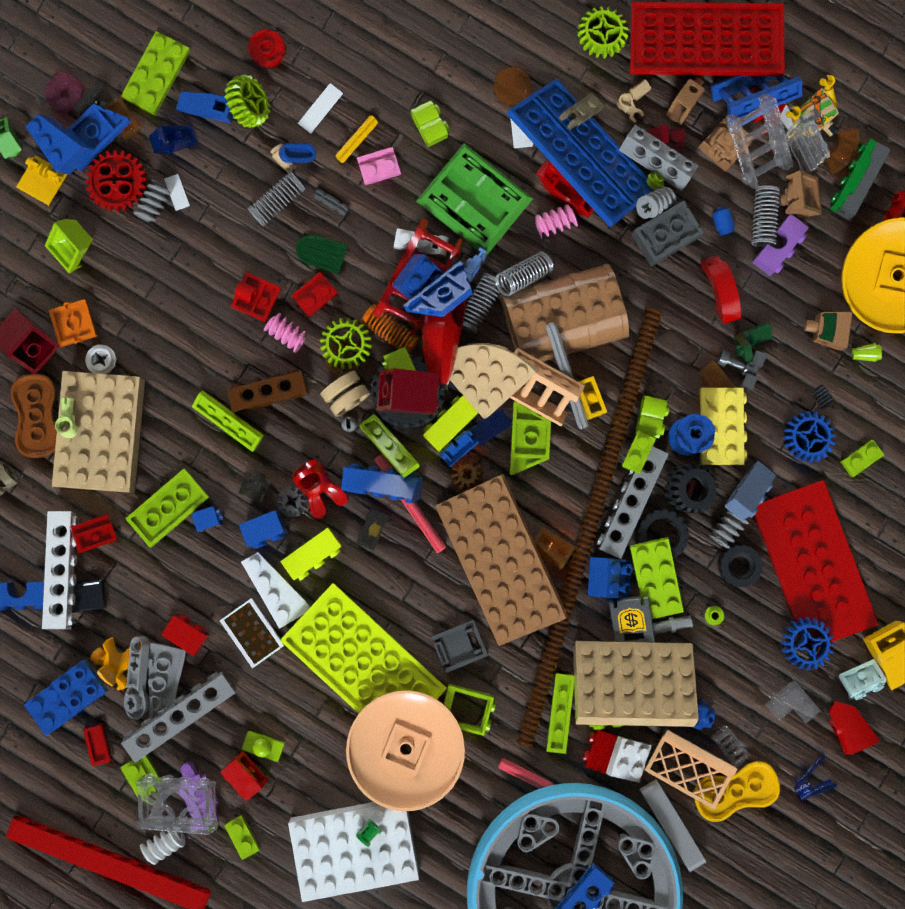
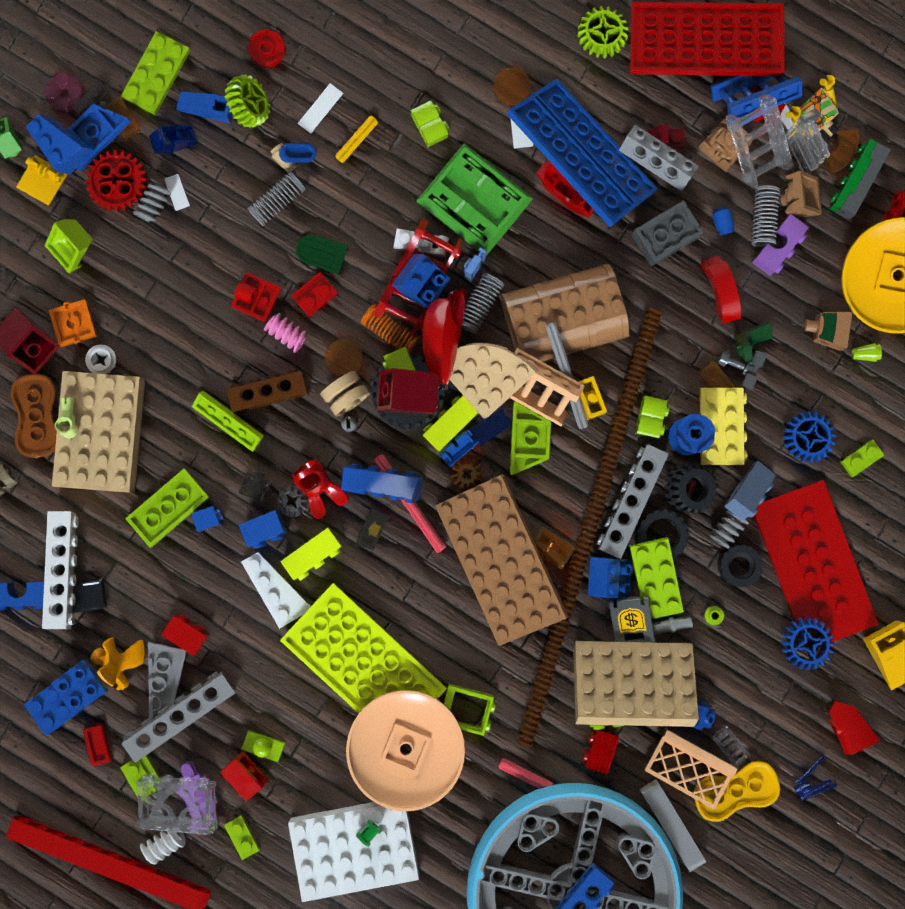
red plate [69,514,117,553] -> none
light grey beam [124,636,149,720] -> none
tile [220,598,285,668] -> none
dark grey axle [314,189,349,216] -> none
lime gear [320,318,372,370] -> none
bright pink plate [357,147,401,185] -> none
lime plate [359,414,419,478] -> none
blue wing [403,261,473,317] -> none
dark grey container [431,619,488,673] -> none
light grey piece [495,252,553,296] -> none
bright pink piece [535,204,578,238] -> none
lime plate [546,673,574,754] -> none
dark tan hinge [559,93,604,130] -> none
white plate [606,736,651,783] -> none
tan bar [617,79,651,124] -> none
lime plate [622,431,656,474] -> none
light grey piece [636,187,677,219] -> none
lime plate [646,173,664,190] -> none
medium nougat torso [666,78,705,126] -> none
clear plate [765,680,820,723] -> none
black sticker [811,385,833,408] -> none
light aqua bracket [839,659,886,700] -> none

